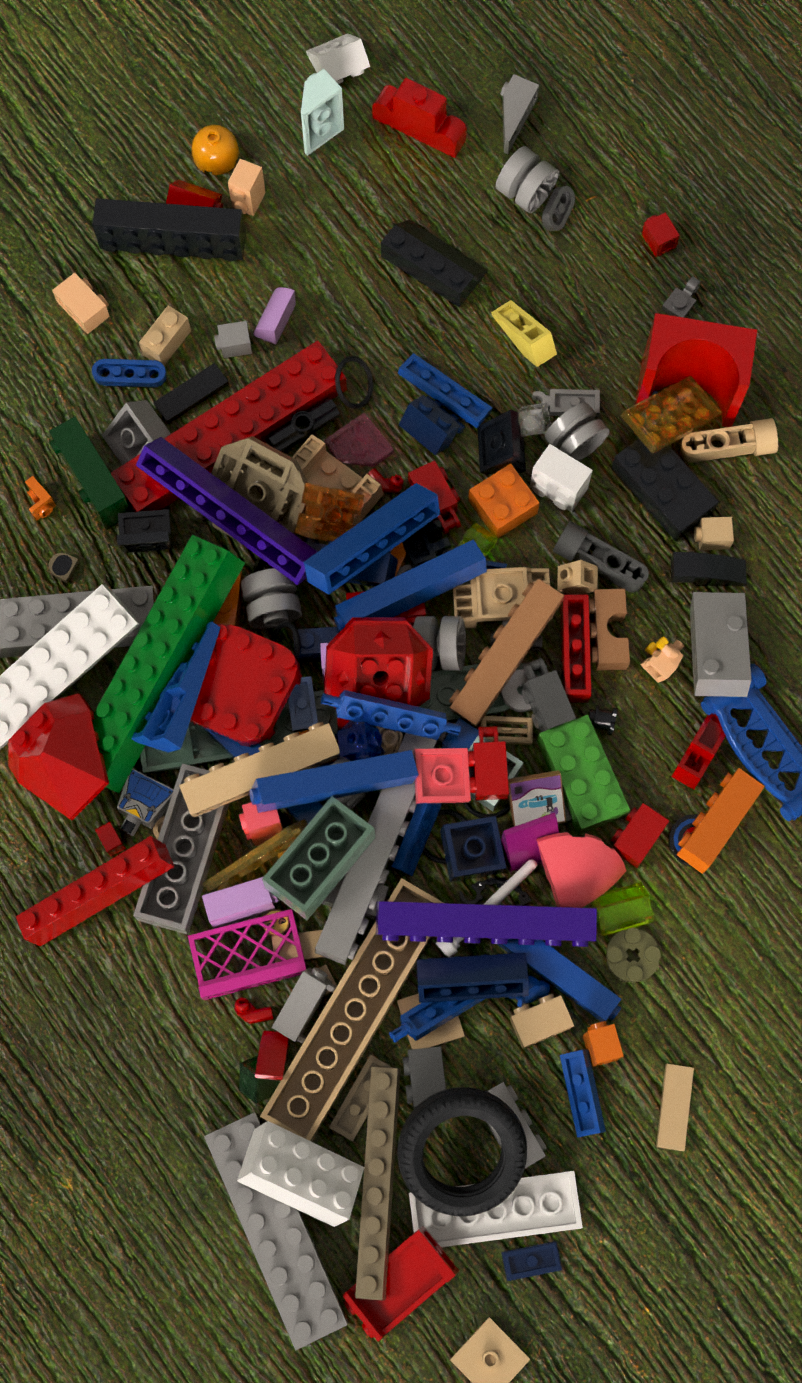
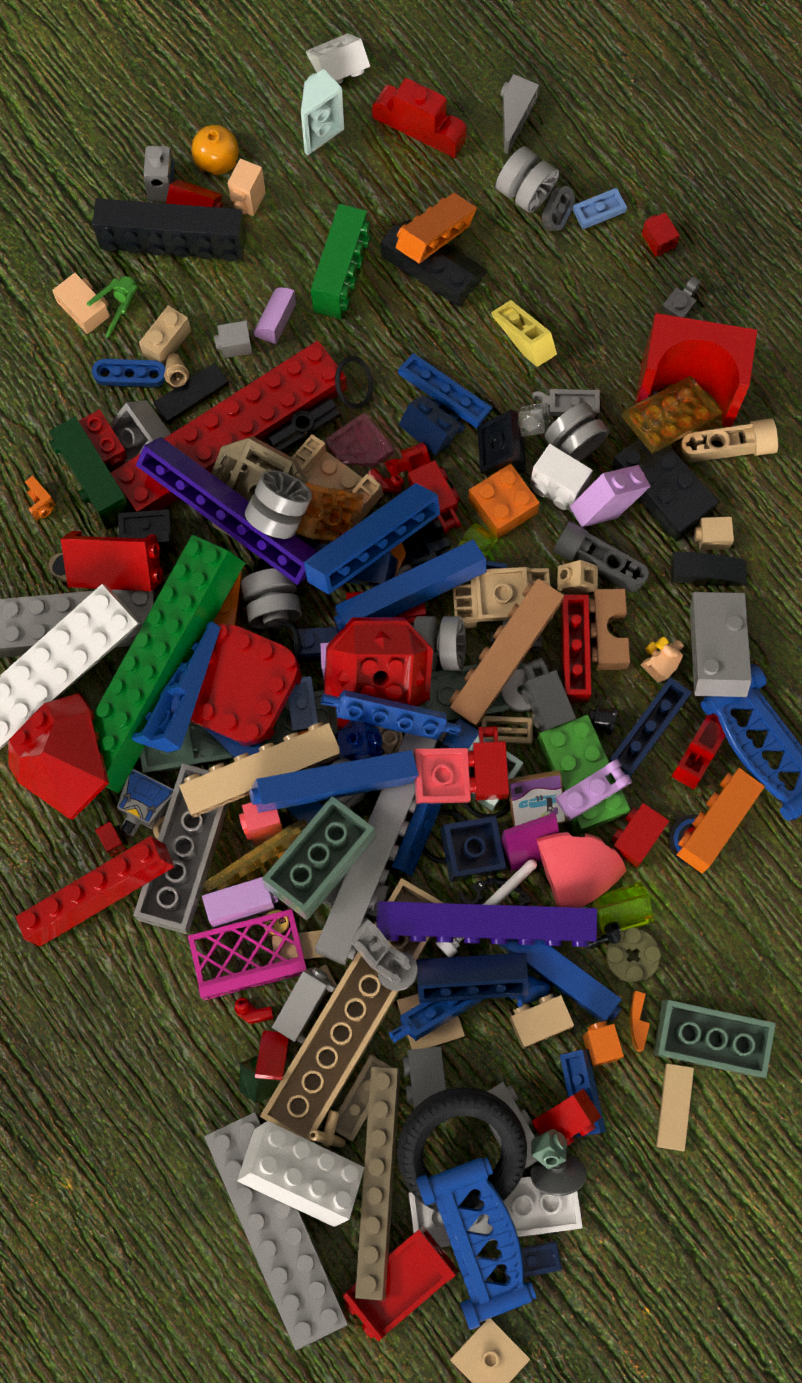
none -> red panel [61,531,163,591]
none -> red brick [79,409,128,469]
none -> bright green plant [87,276,138,338]
none -> light grey torso [144,146,175,202]
none -> tan cone [164,353,189,387]
none -> light grey wheel [245,470,312,539]
none -> tan piece [309,1110,346,1148]
none -> green brick [311,204,371,319]
none -> light grey piece [350,919,418,991]
none -> red plate [385,443,431,476]
none -> orange brick [395,193,477,263]
none -> blue piece [415,1157,536,1330]
none -> red brick [531,1088,601,1146]
none -> sand green plate [531,1129,567,1170]
none -> dark grey dish [531,1154,587,1196]
none -> lavender plate [555,759,632,822]
none -> lavender brick [570,465,651,527]
none -> medium blue plate [573,188,627,229]
none -> black hand [588,922,621,949]
none -> dark blue brick [609,677,692,778]
none -> orange slope [629,991,650,1052]
none -> sand green brick [652,1000,776,1078]

